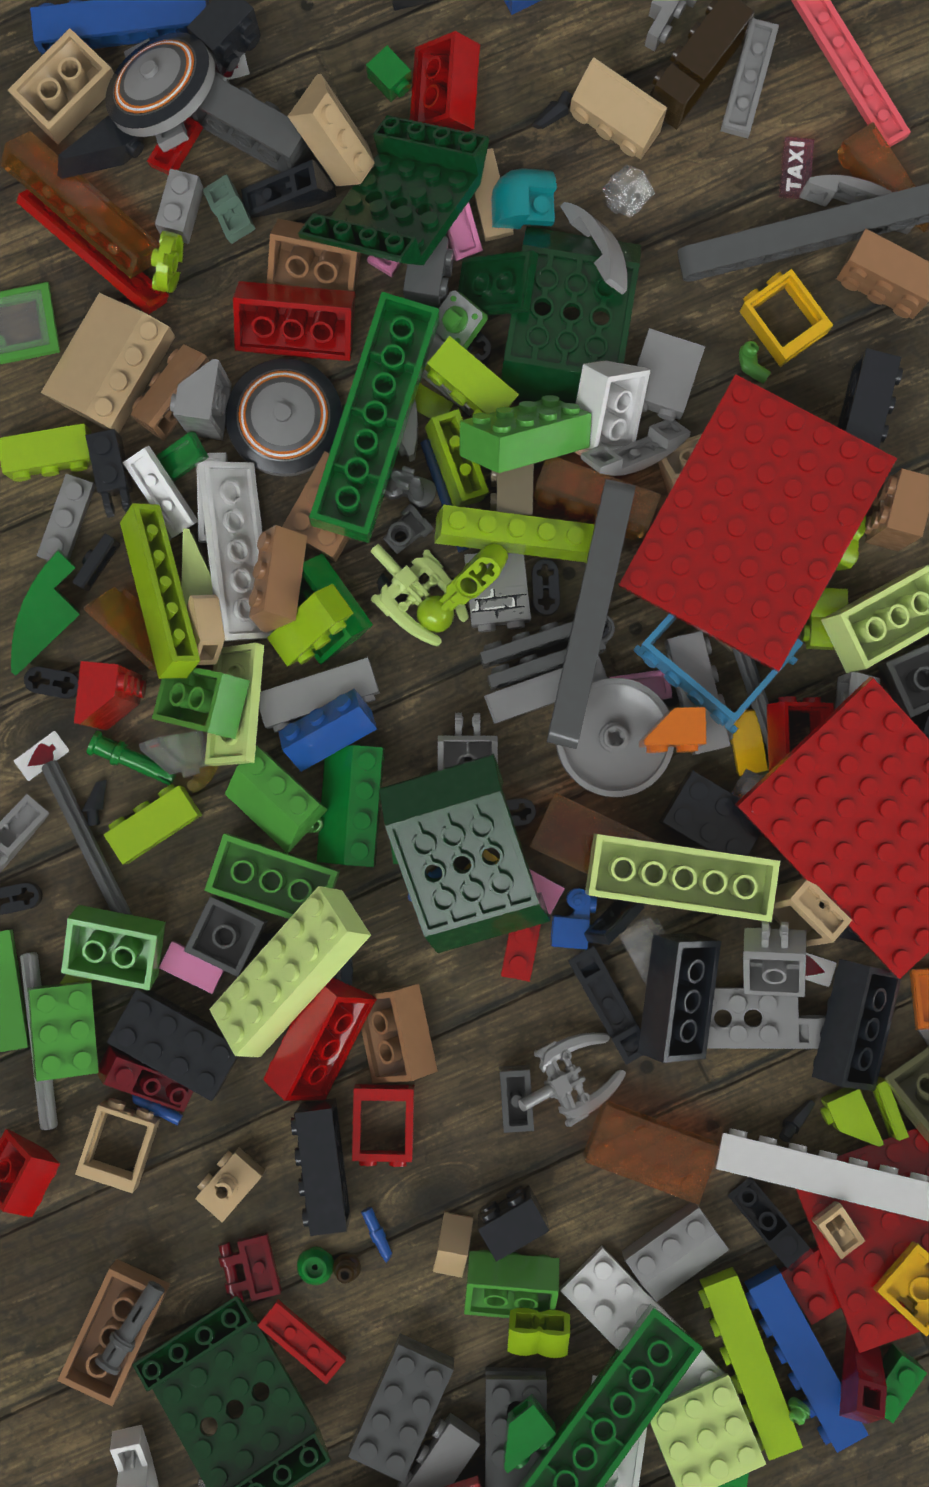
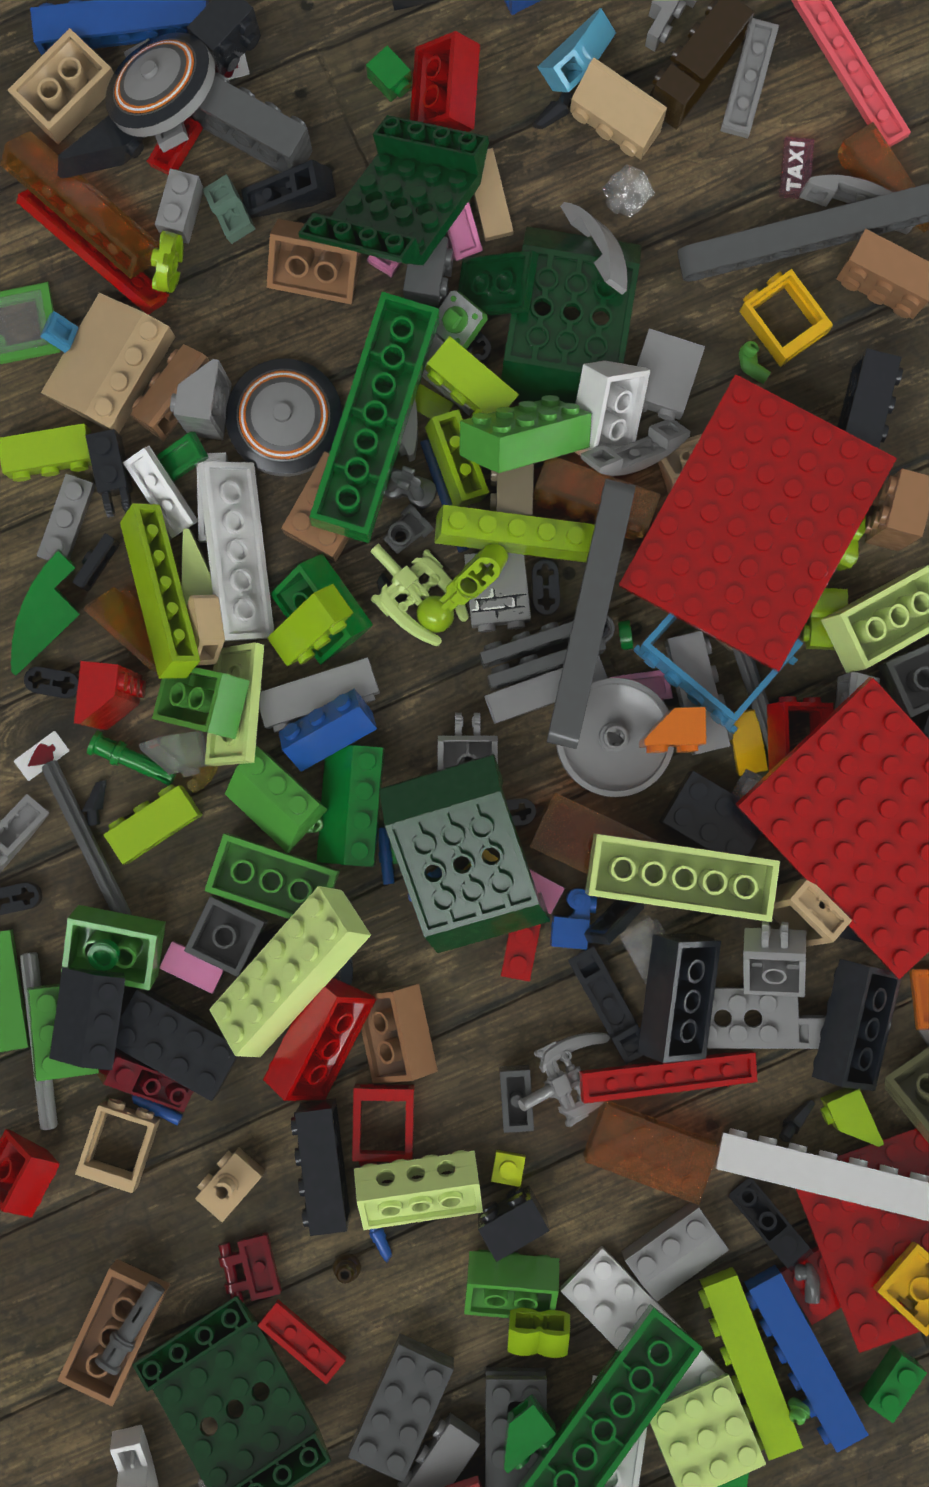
red slope [233,281,355,361] -> none
medium nougat slope [249,525,307,633] -> none
tan slope [288,74,375,186] -> none
green plate [297,1246,334,1285] -> none
tan slope [433,1211,473,1278] -> none
teal brick [491,168,557,229] -> none
white sticker [805,953,837,987] -> none
tan slope [811,1201,865,1259] -> none
dark red slope [839,1325,887,1424] -> none
lime tile [872,1076,909,1141] -> none
none -> dark azure tile [40,311,79,353]
none -> black slope [49,966,126,1070]
none -> green tile [87,939,120,971]
none -> yellowish green brick [354,1150,483,1230]
none -> blue piece [378,828,395,885]
none -> neon yellow plate [491,1150,526,1187]
none -> medium azure slope [537,8,616,92]
none -> red plate [579,1050,758,1104]
none -> green tile [618,620,633,650]
none -> dark grey arm [795,1262,820,1304]

